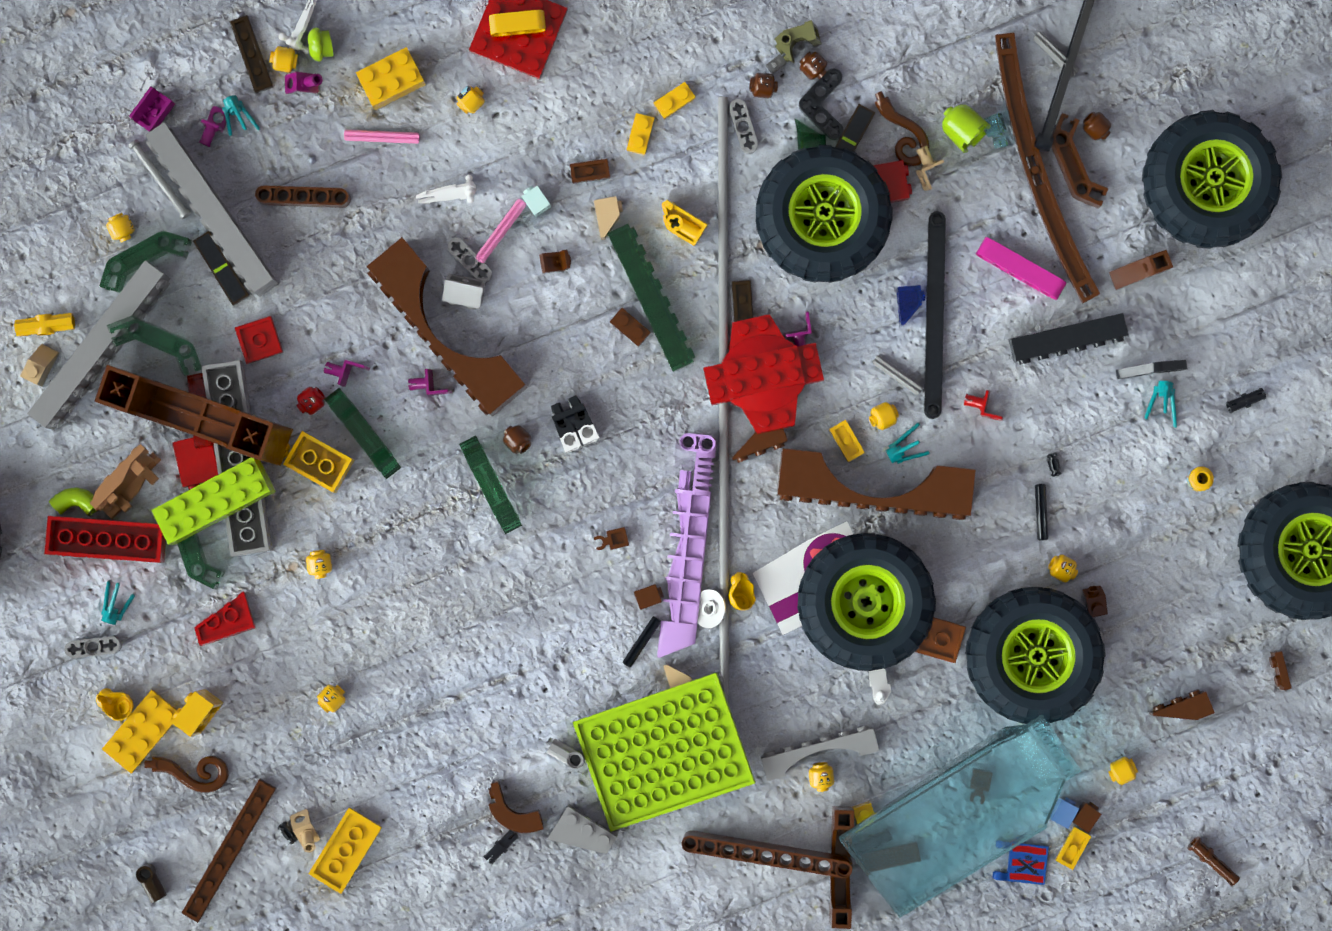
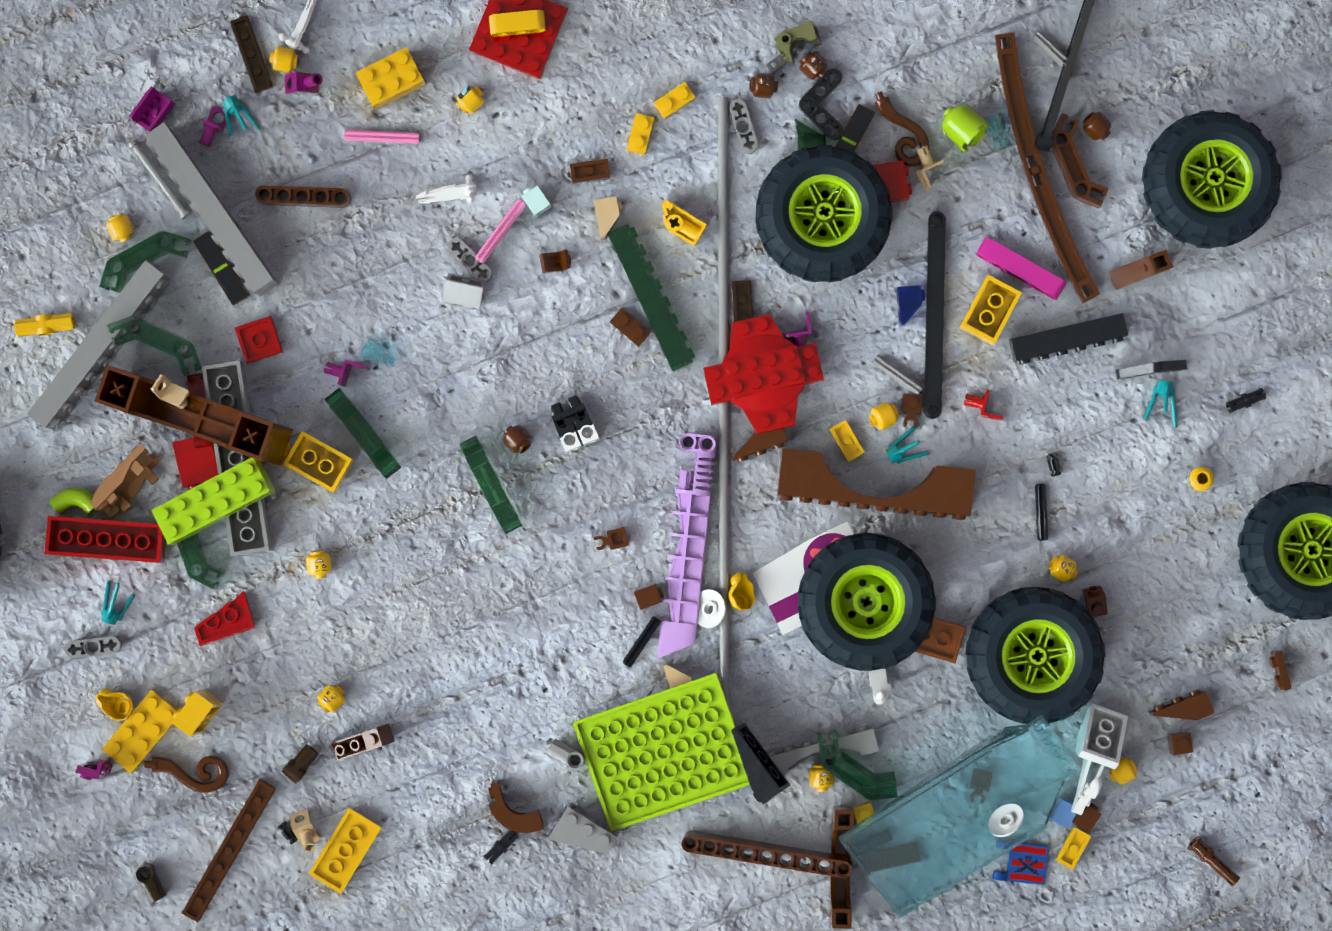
tan slope [20,344,59,386] -> none
red head [296,387,326,415] -> none
lime piece [308,27,333,62] -> none
reddish brown arch [366,237,528,417] -> none
magenta bracket [408,369,453,395] -> none
none -> magenta bracket [75,757,113,780]
none -> tan bracket [151,374,190,409]
none -> dark brown piece [281,744,320,784]
none -> reddish brown slope [331,723,395,761]
none -> clear light blue plate [360,338,395,366]
none -> black slope [731,723,791,805]
none -> clear green piece [817,730,898,800]
none -> reddish brown plate [901,393,922,428]
none -> yellow brick [959,275,1022,345]
none -> white dish [988,804,1024,837]
none -> white slope [1071,703,1128,815]
none -> reddish brown brick [1167,732,1193,755]

